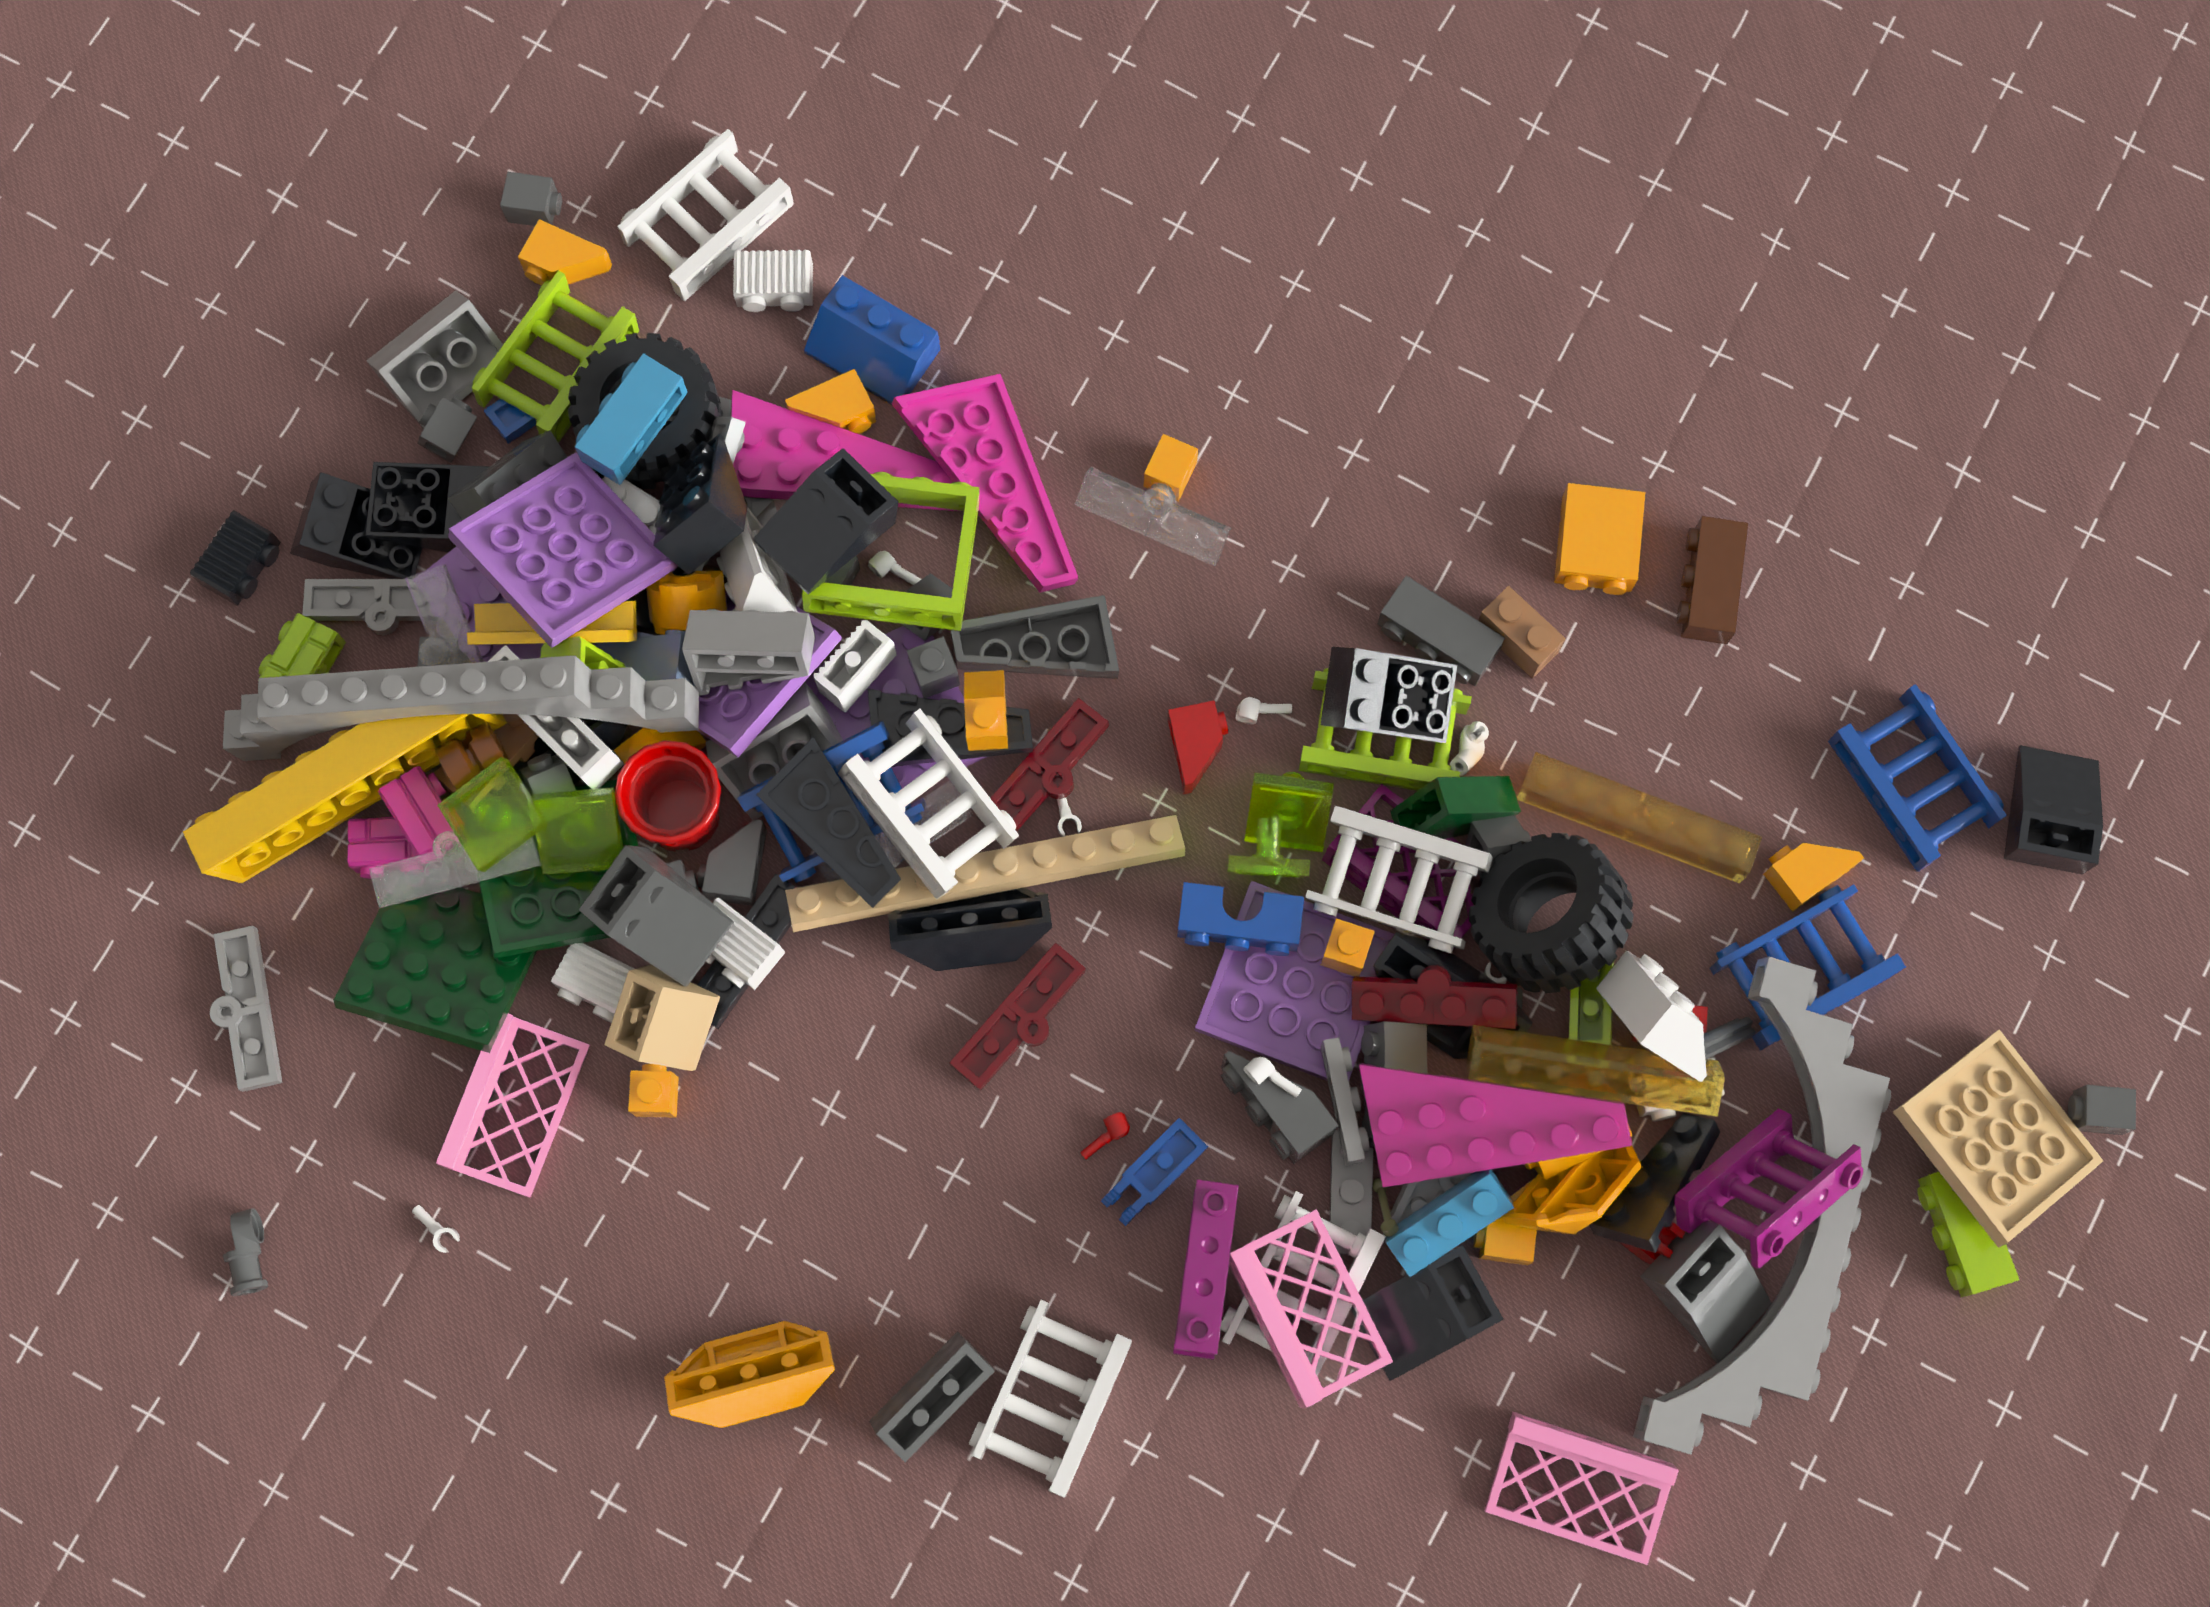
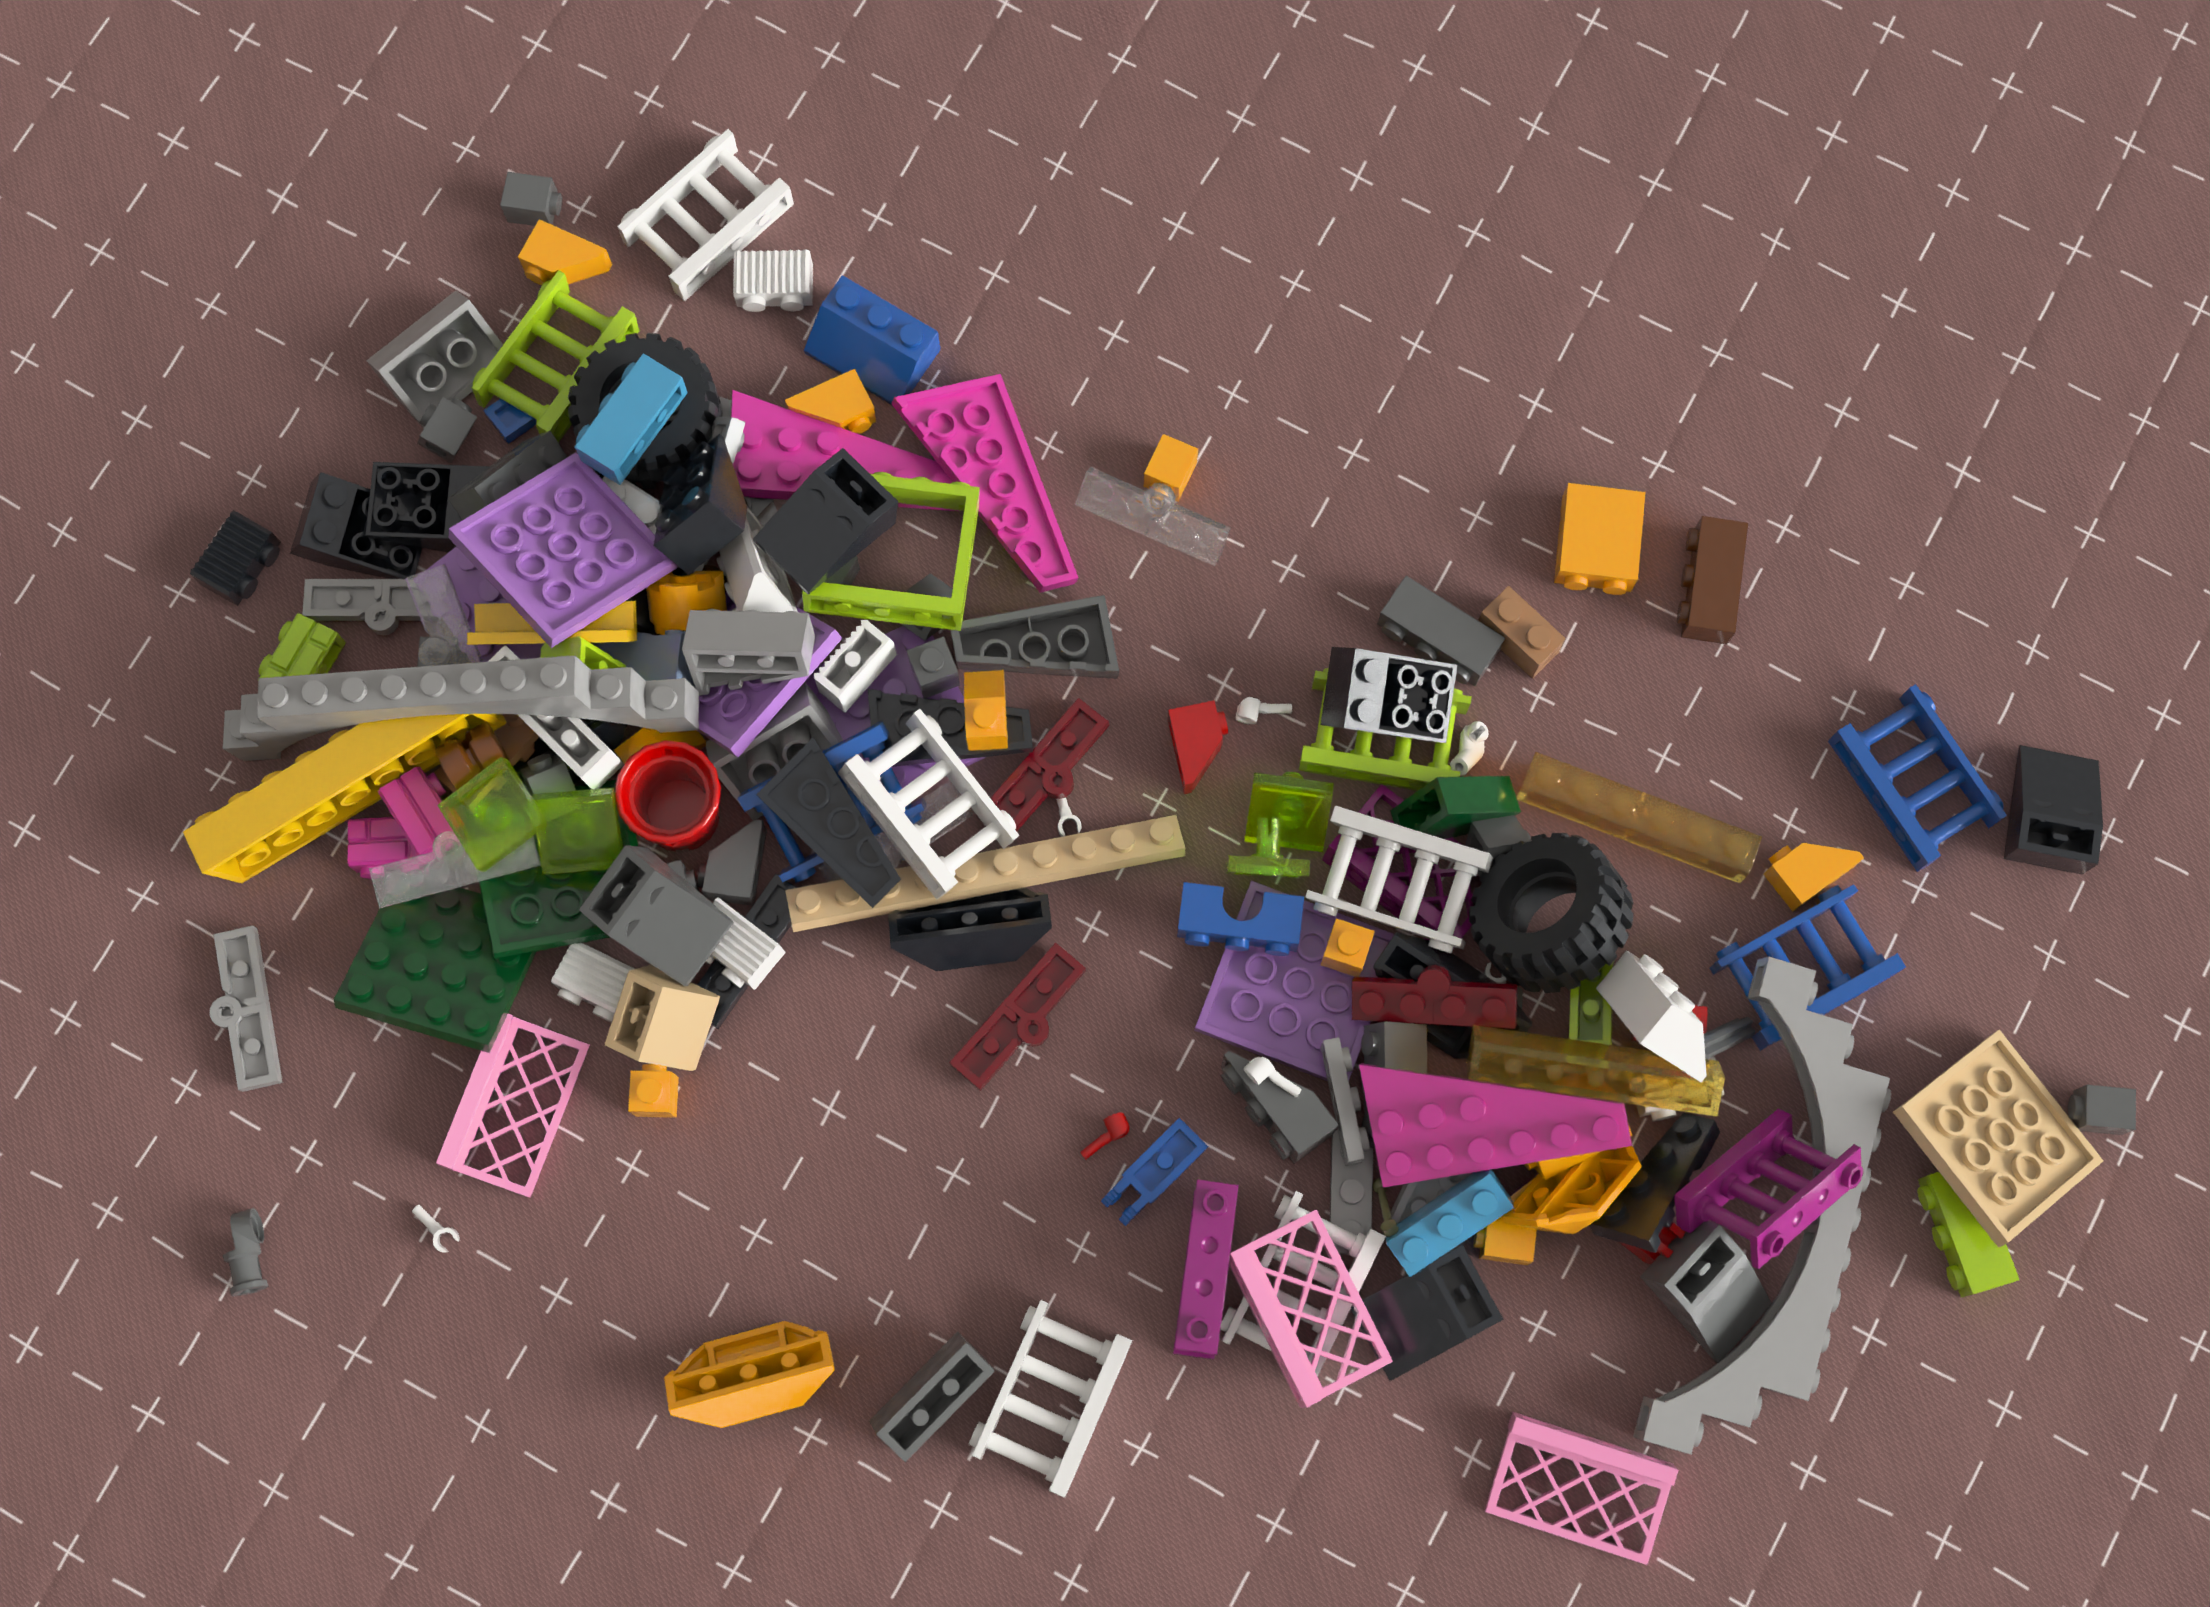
white hand [868,551,922,585] -> none

